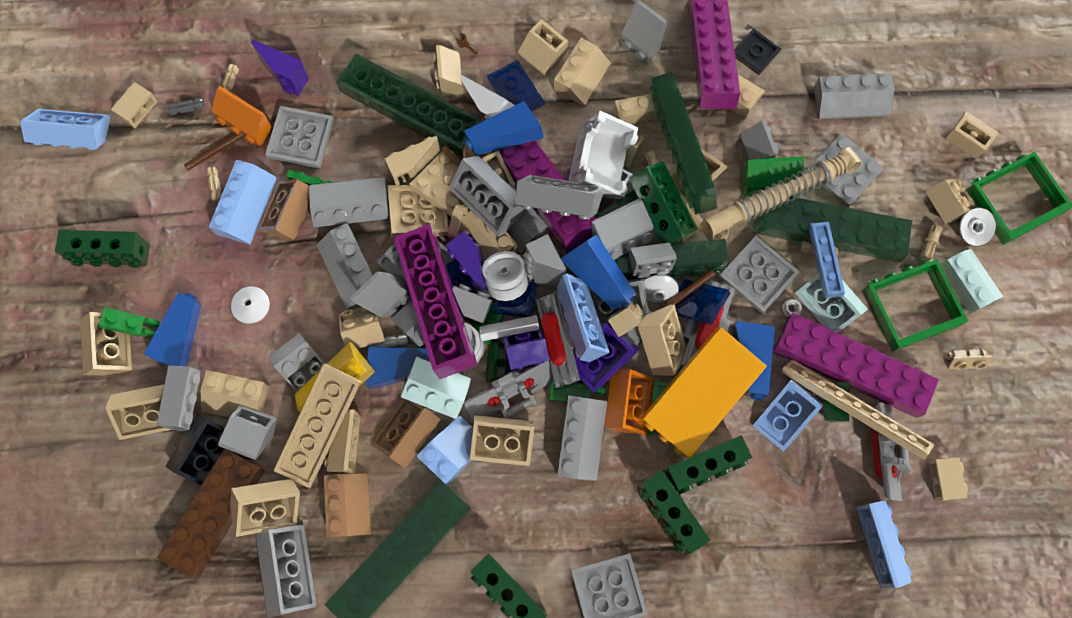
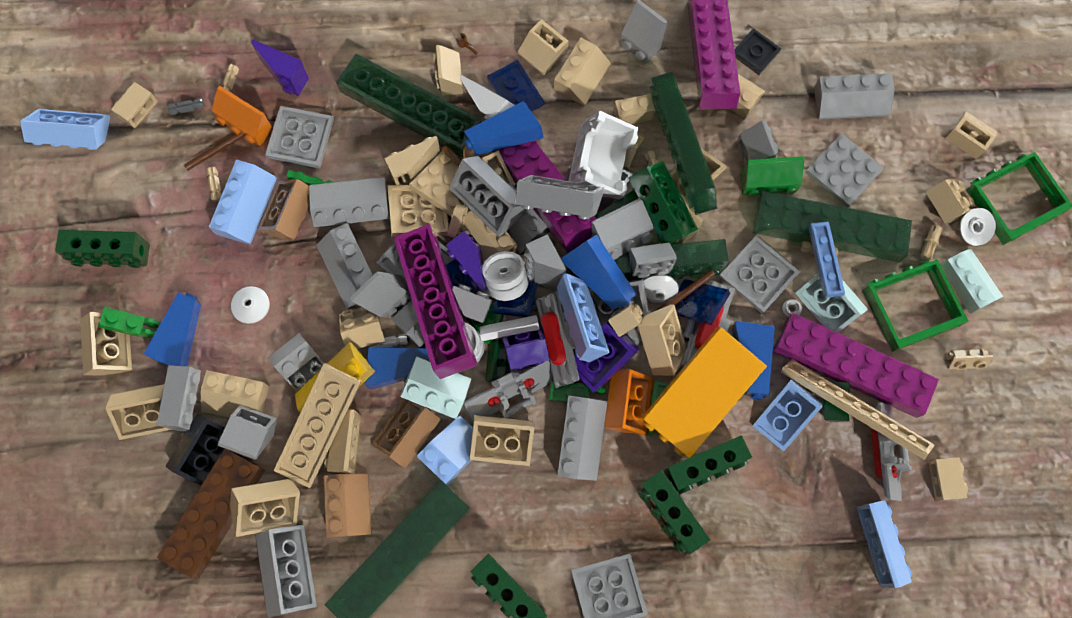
tan piece [702,147,862,247] -> none

